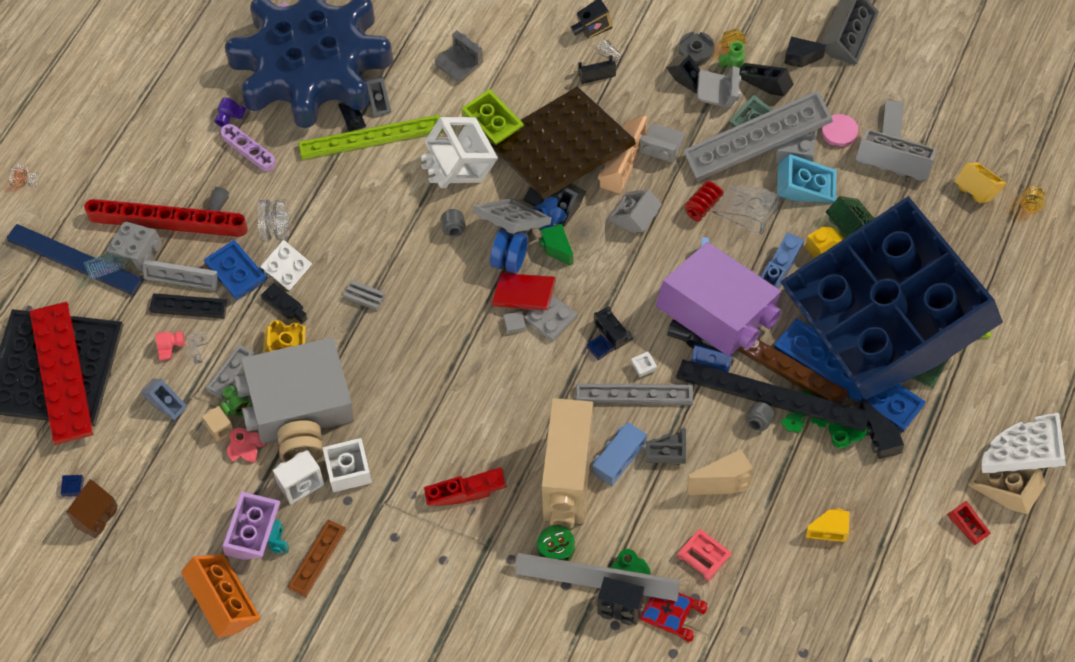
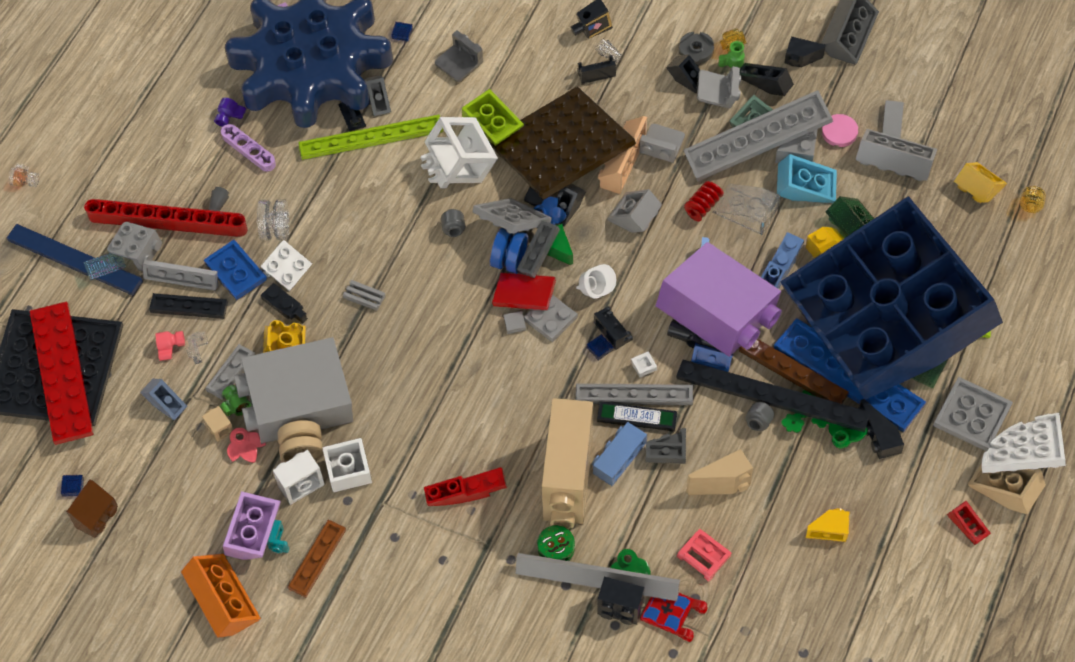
none -> clear blue tile [391,22,413,41]
none -> dark grey plate [516,221,560,278]
none -> white piece [576,264,616,299]
none -> tile [597,402,678,432]
none -> light grey plate [933,377,1013,451]

